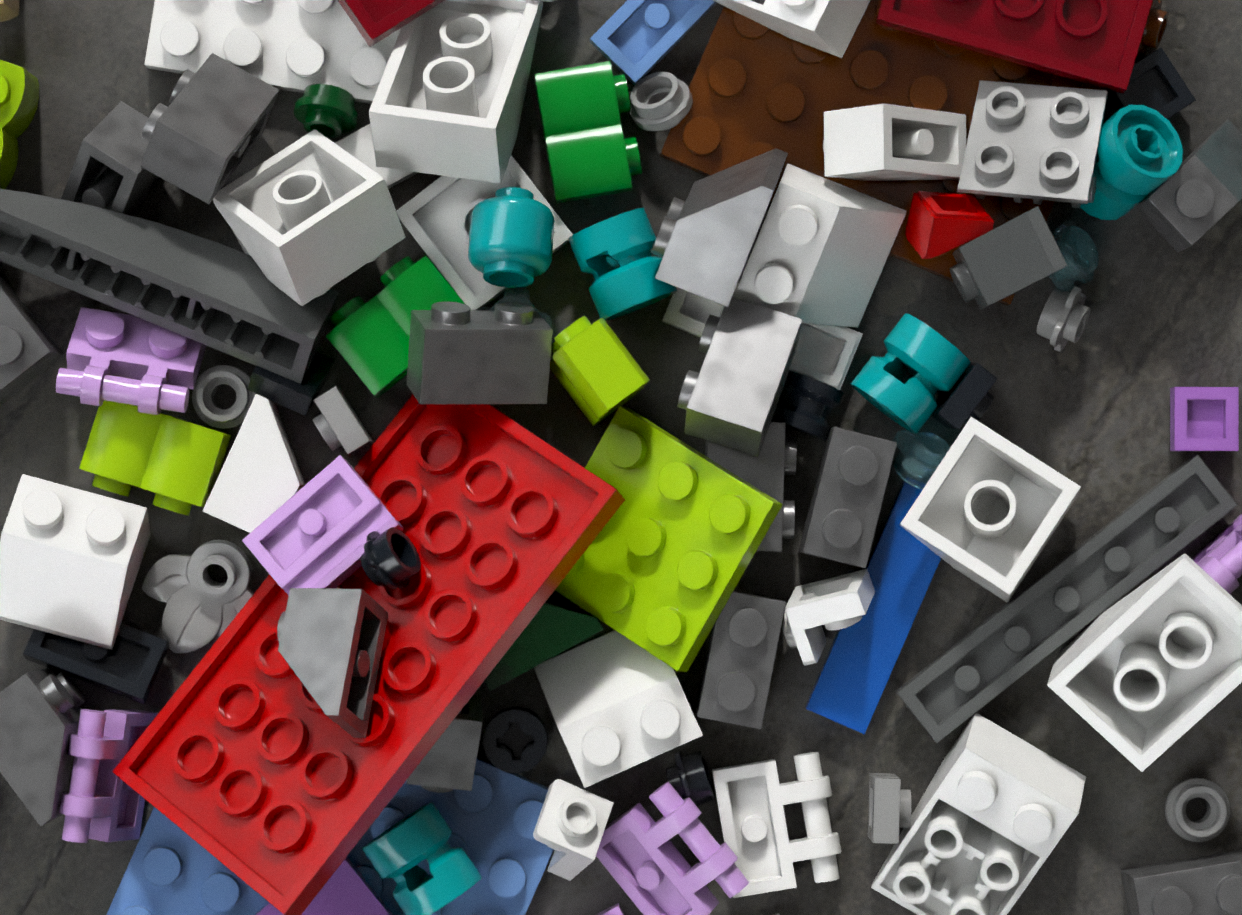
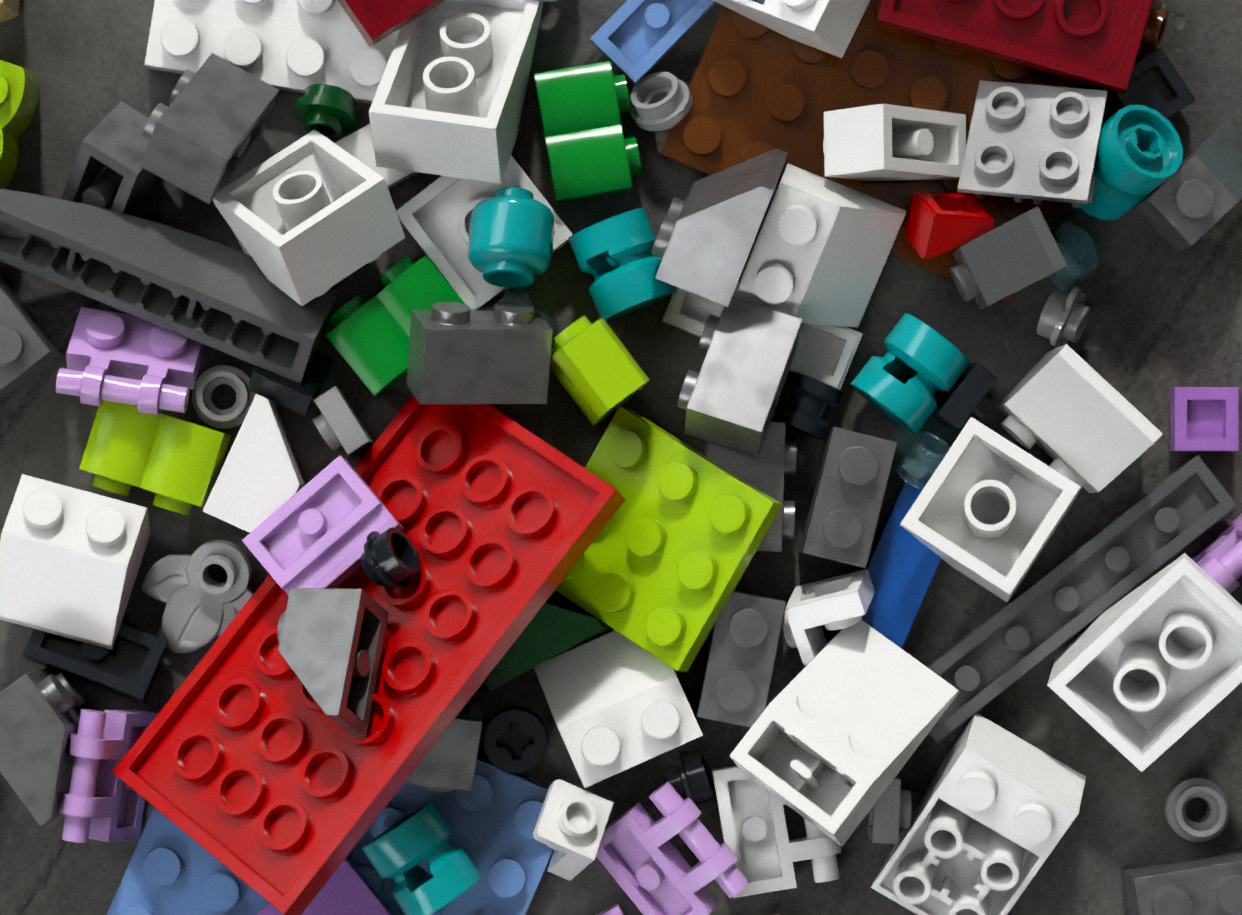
none -> white slope [730,620,959,847]
none -> white slope [997,344,1163,493]

